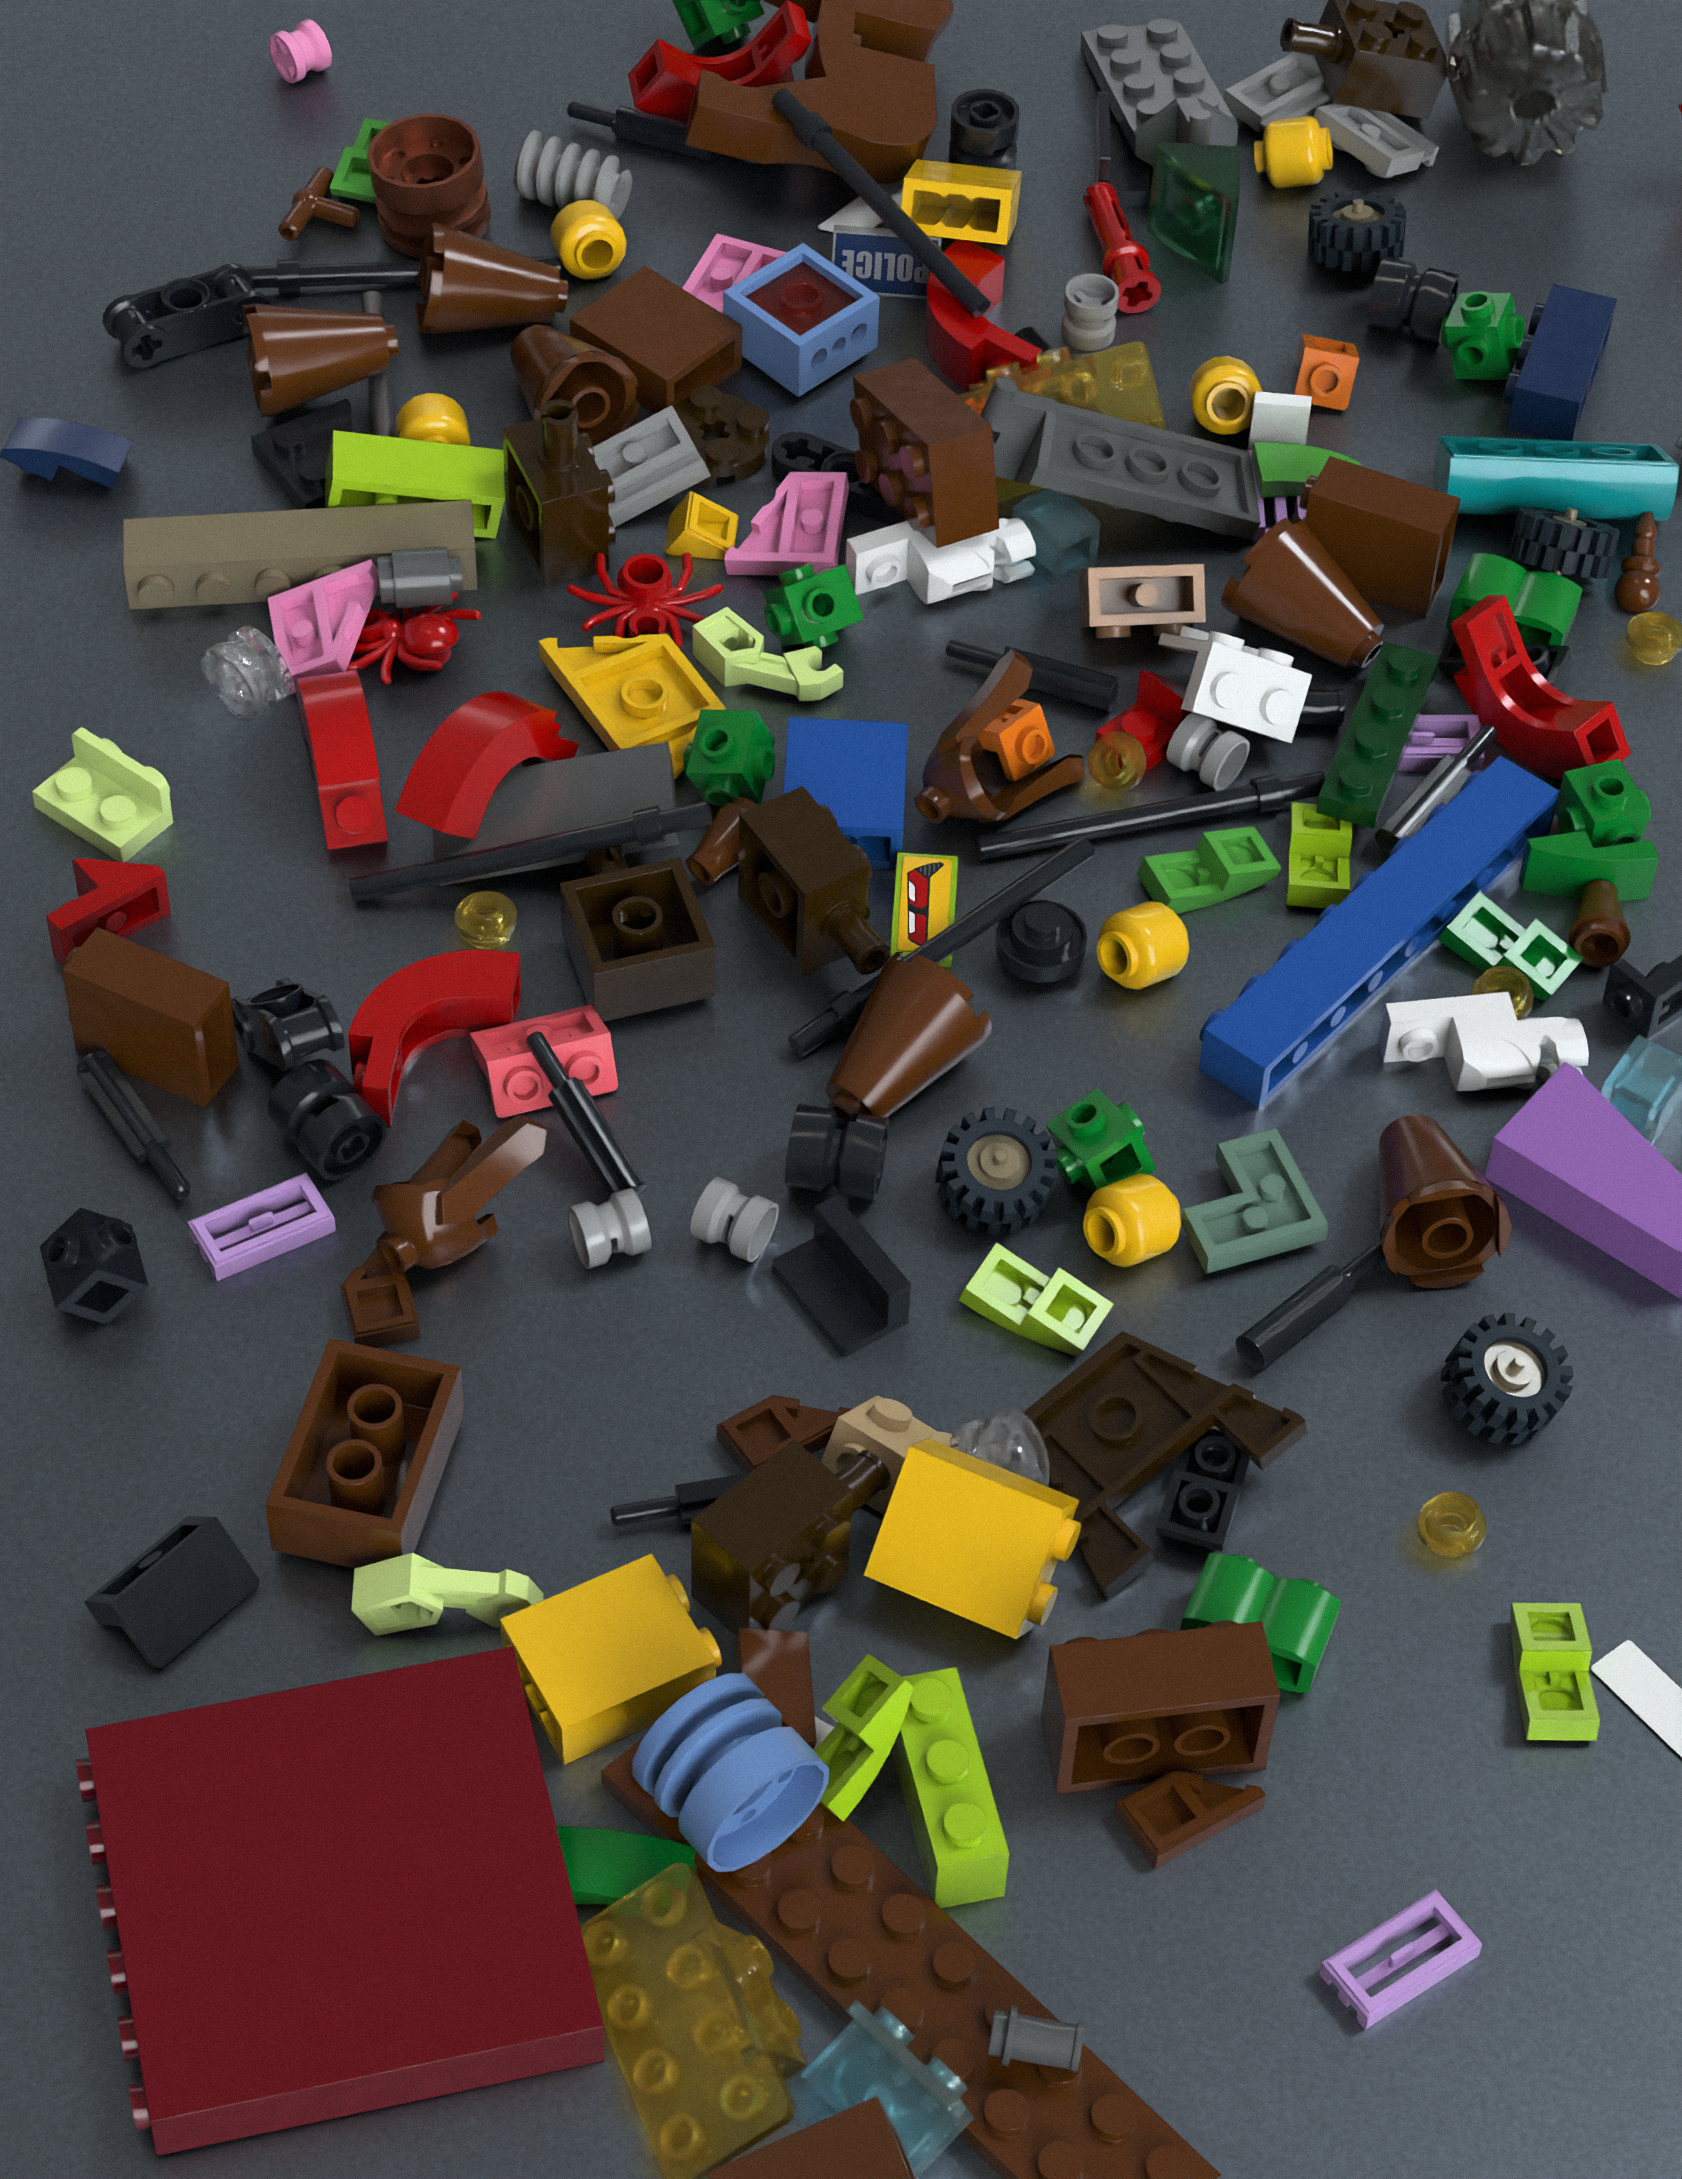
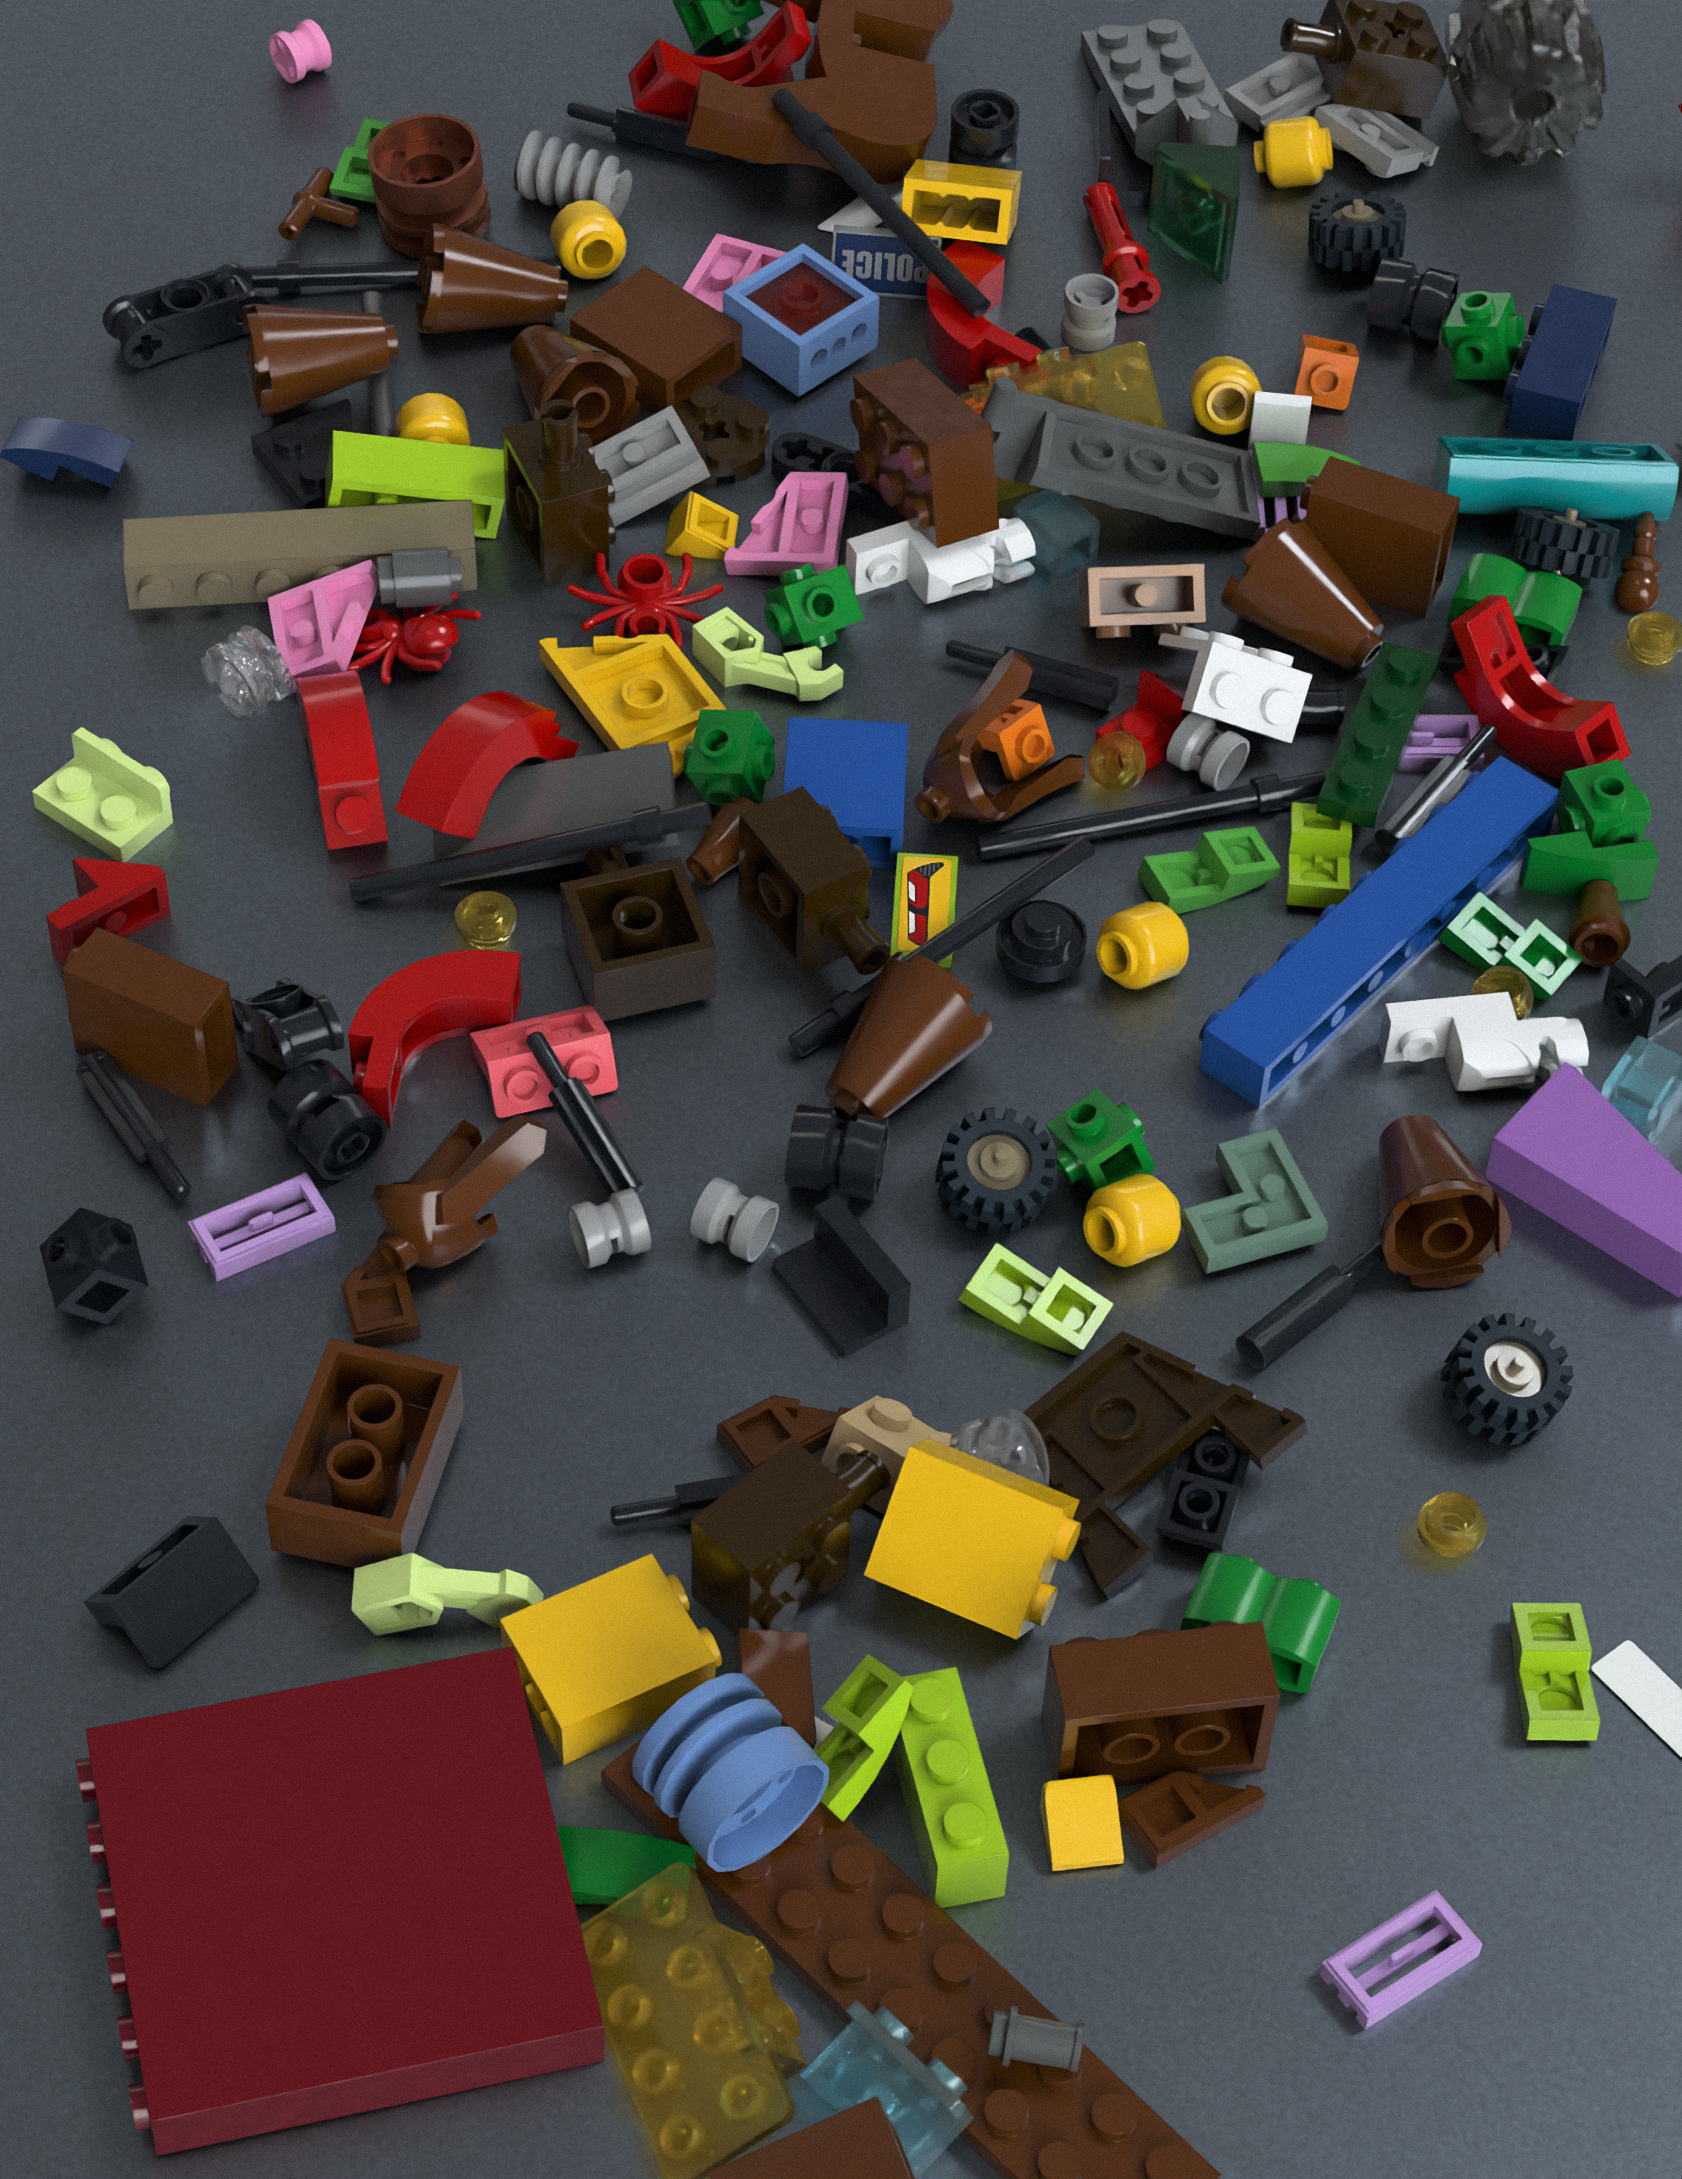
none -> yellow slope [1040,1775,1124,1871]

